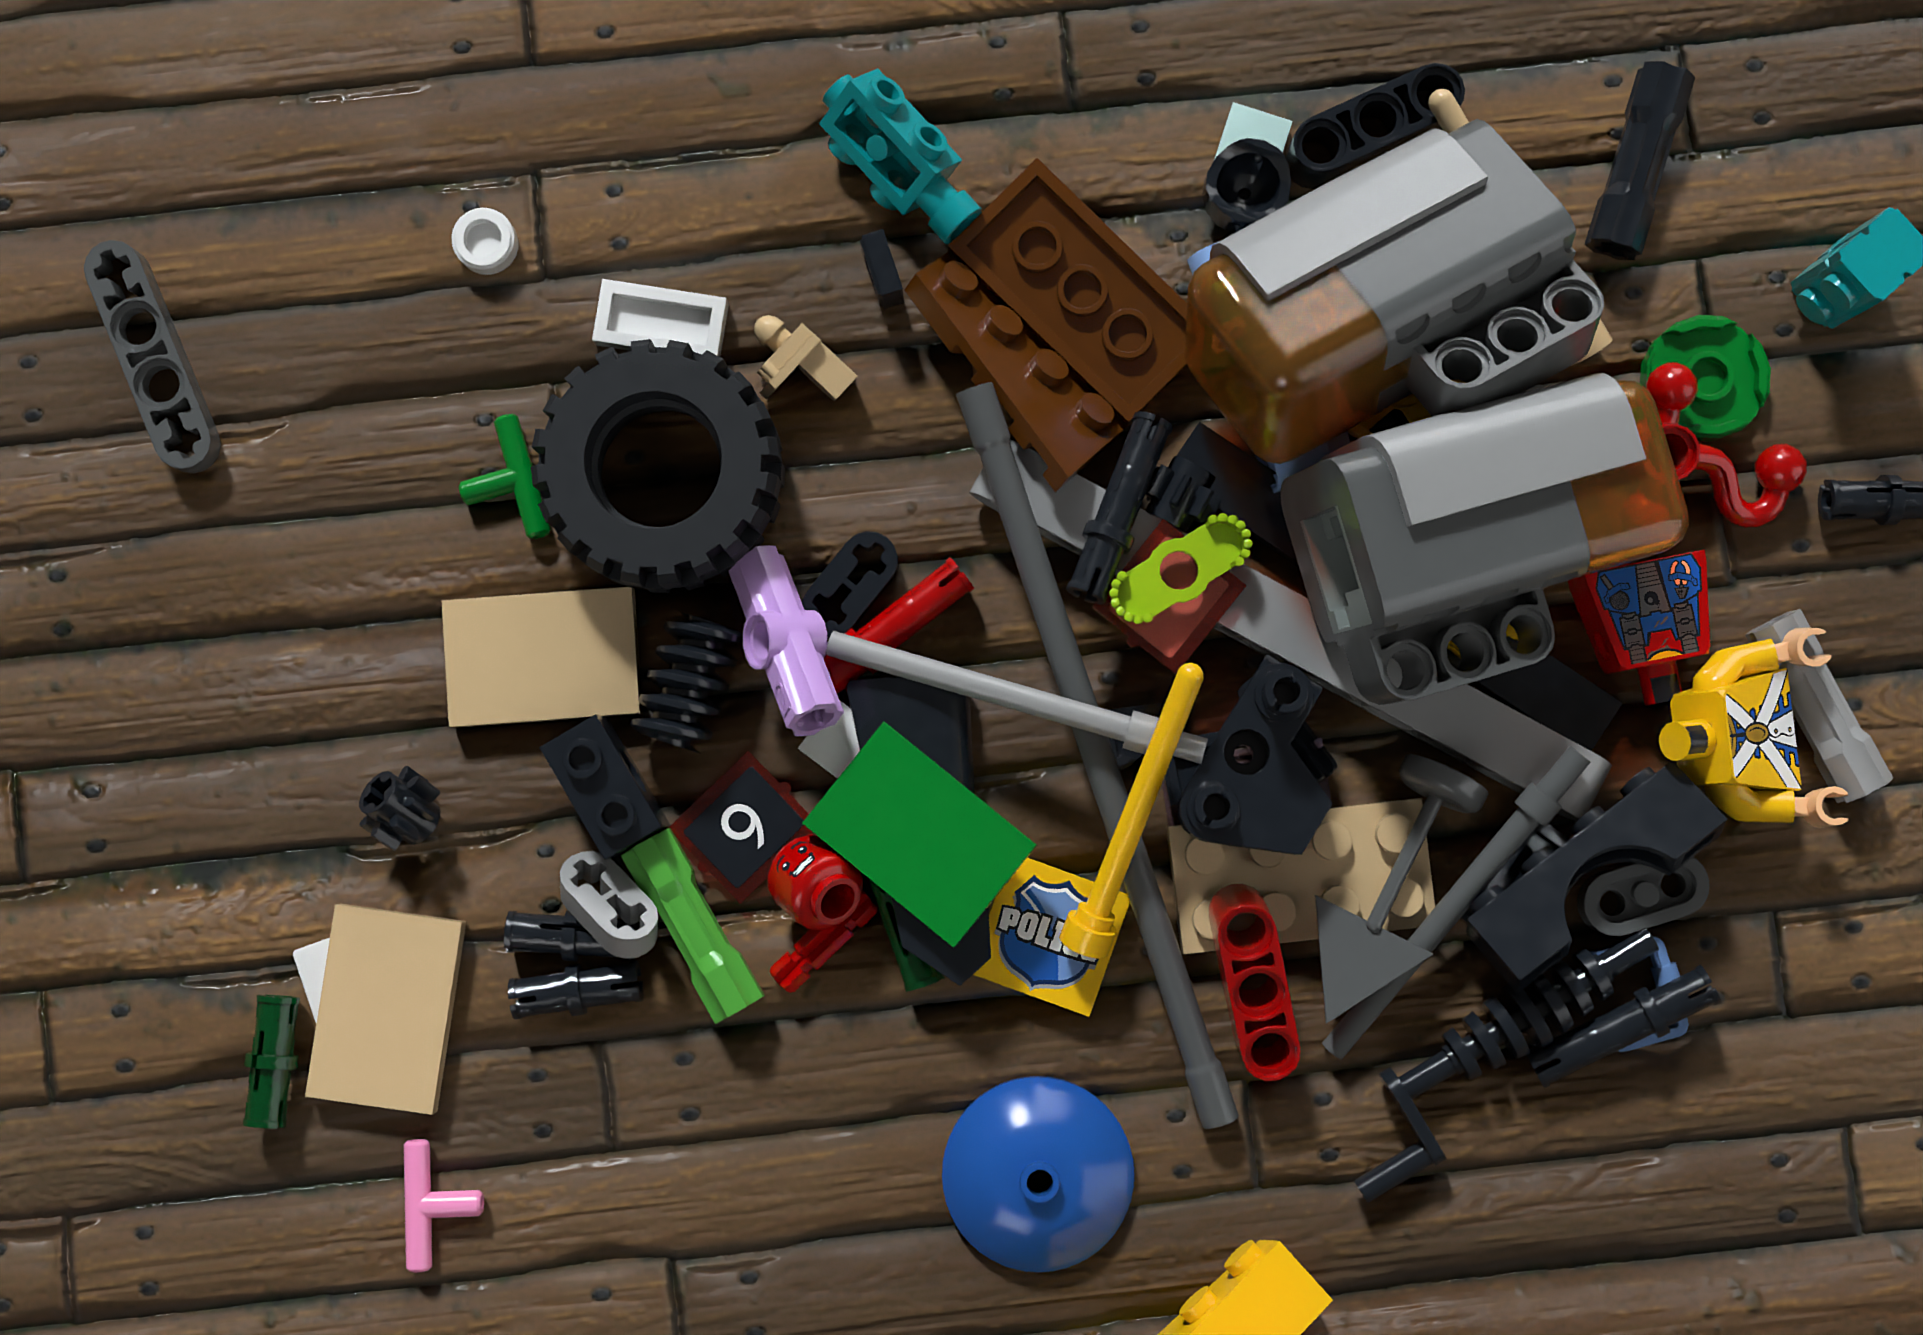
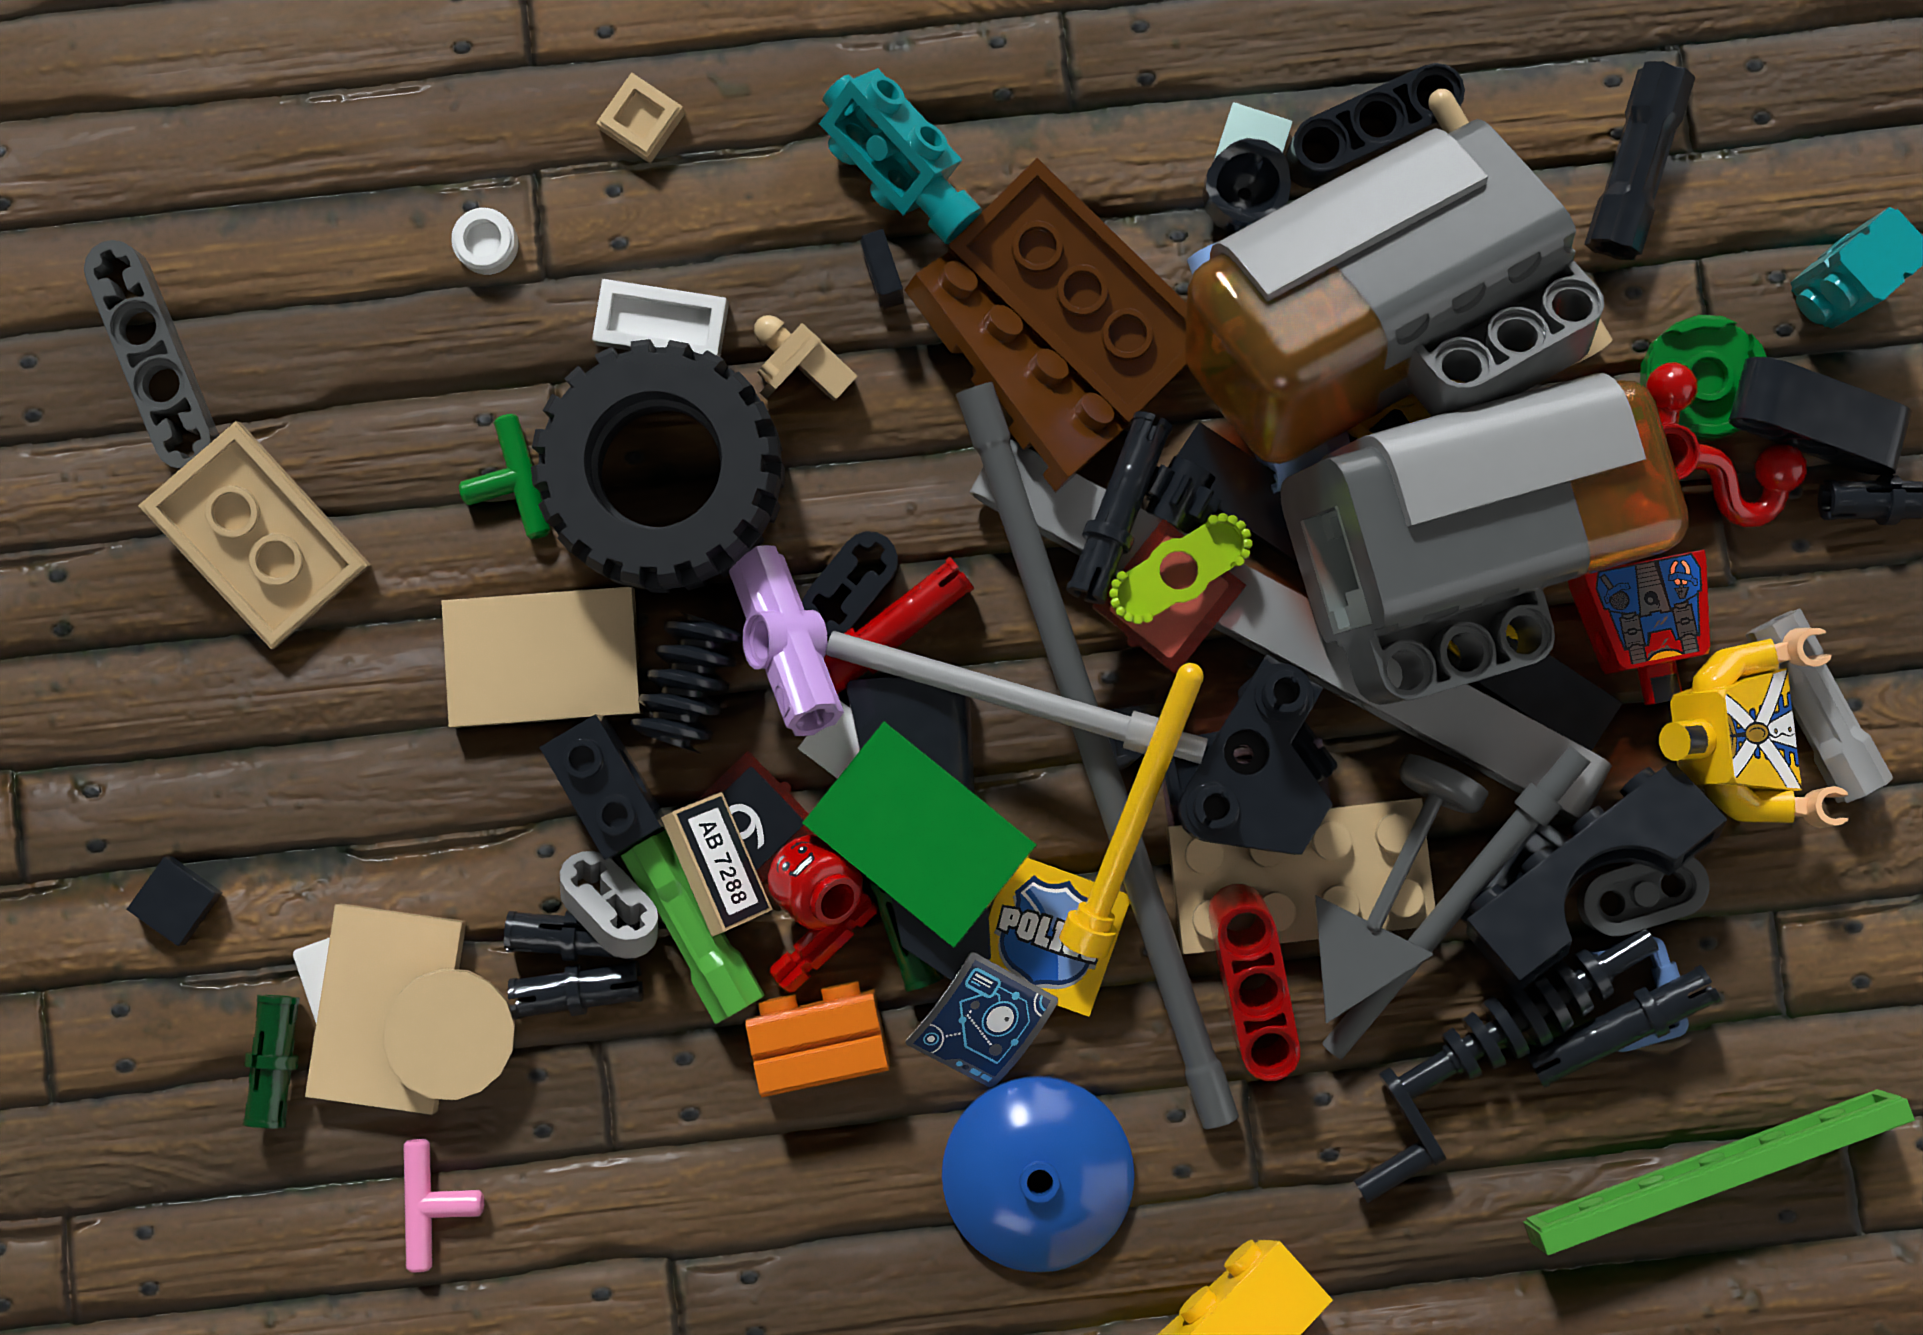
black gear [359,766,441,851] -> none
none -> black tile [126,856,223,946]
none -> tan tile [138,421,371,649]
none -> tan tile [382,969,515,1100]
none -> tan tile [596,72,686,164]
none -> tile [661,792,773,937]
none -> orange brick [745,981,890,1098]
none -> sticker [905,952,1058,1087]
none -> bright green tile [1523,1089,1915,1255]
none -> black beam [1729,357,1912,475]

